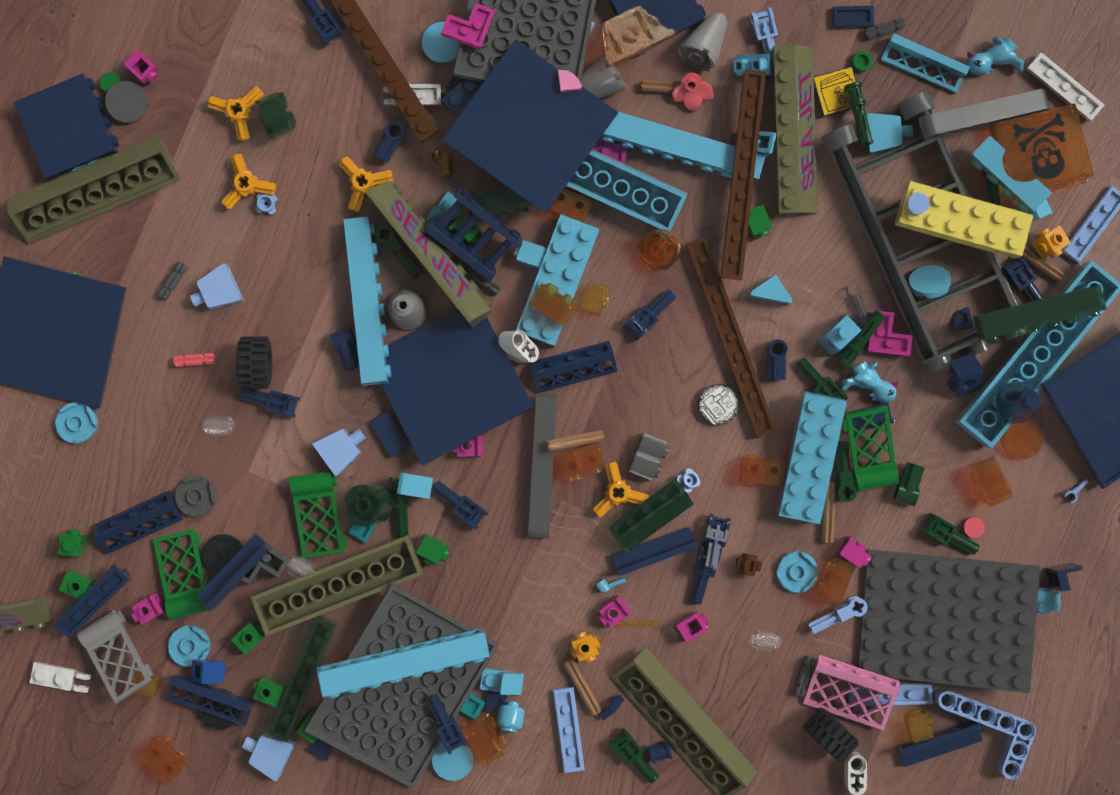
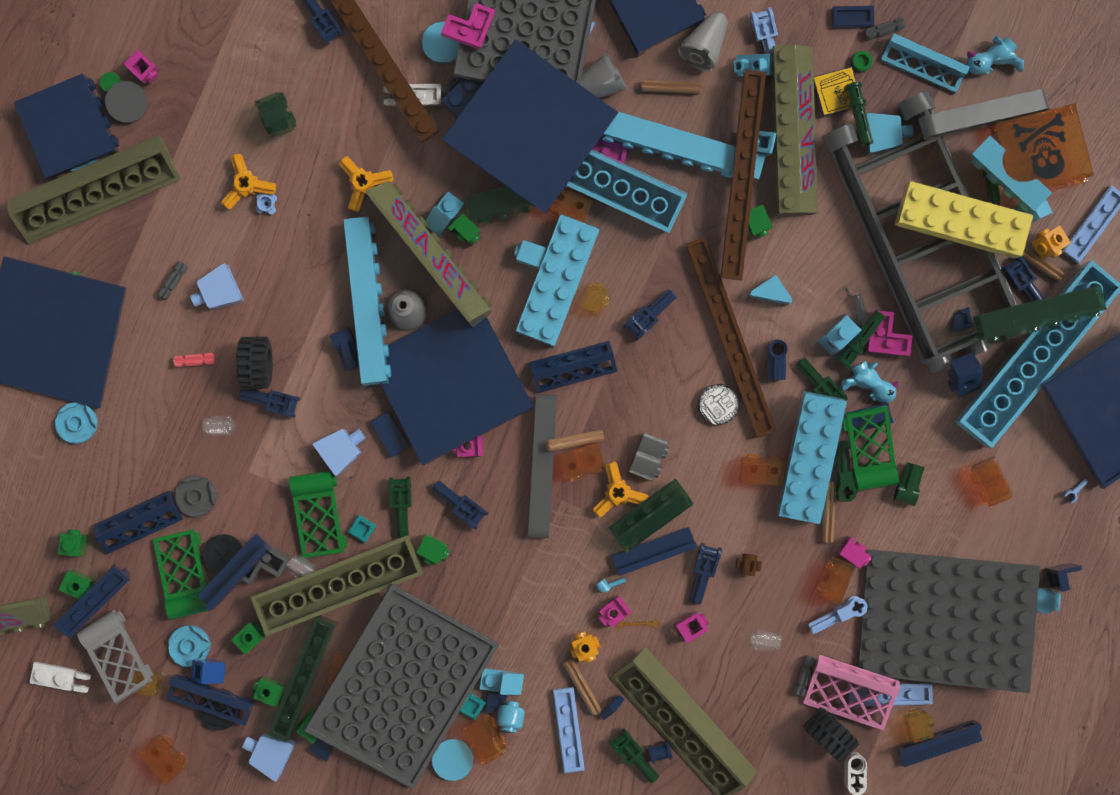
dark pink brick [131,593,166,625] -> none
light orange bush [208,87,264,141] -> none
medium azure brick [316,628,490,698] -> none
clear green brick [344,482,395,526] -> none
dark blue piece [372,121,406,163] -> none
dark green connector [375,225,421,279] -> none
medium azure slope [397,473,433,499] -> none
dark blue fence [425,188,523,282] -> none
dark blue connector [427,694,468,755] -> none
pearl gold arm [430,149,453,176] -> none
dark grey axle [465,265,502,295] -> none
white beam [499,330,539,363] -> none
clear orange brick [529,282,578,327] -> none
bright pink tile [558,70,582,92] -> none
clear orange wing [602,6,676,69] -> none
clear orange cylinder [638,228,681,271] -> none
coral plate [672,72,714,112] -> none
light blue plate [677,468,700,493] -> none
dark blue connector [704,513,731,572] -> none
medium azure tile [776,551,818,593] -> none
light blue tile [907,193,929,215] -> none
medium azure tile [909,265,951,299] -> none
dark green connector [920,512,980,555] -> none
light blue beam [934,688,1036,780] -> none
coral tile [962,517,985,538] -> none
dark blue cone [996,382,1041,424] -> none
clear orange tile [1000,420,1043,459] -> none
white plate [1026,52,1104,122] -> none

